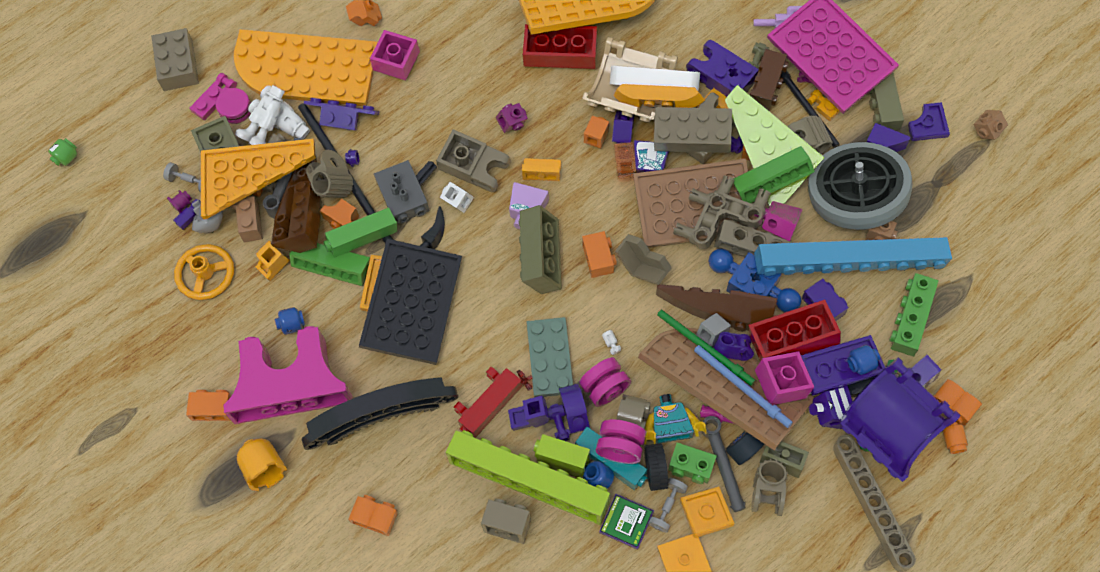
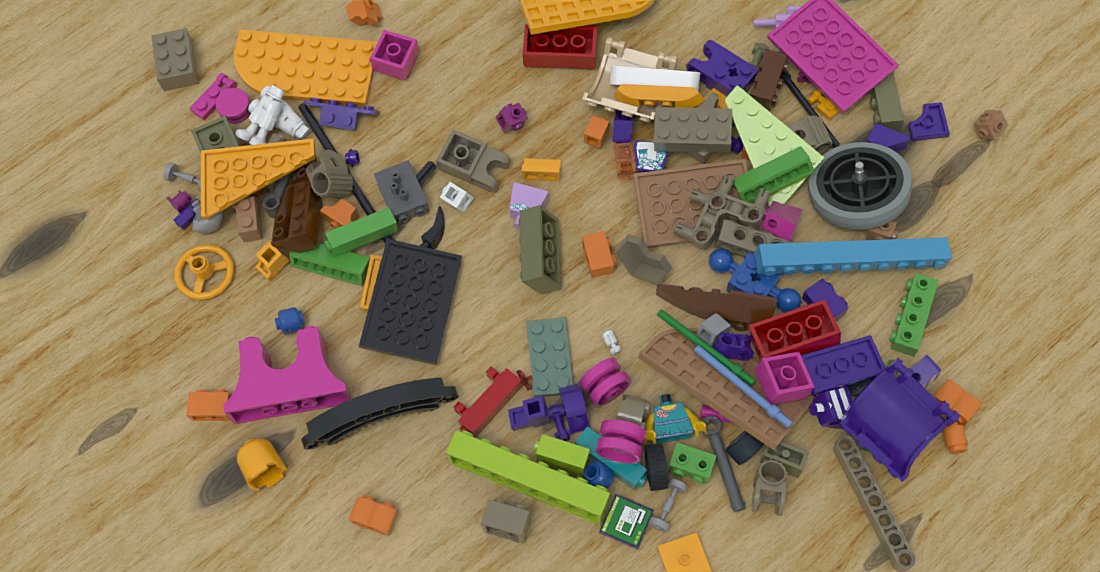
bright green head [48,138,77,166] -> none
light orange plate [680,486,735,538] -> none
blue head [847,345,880,375] -> none

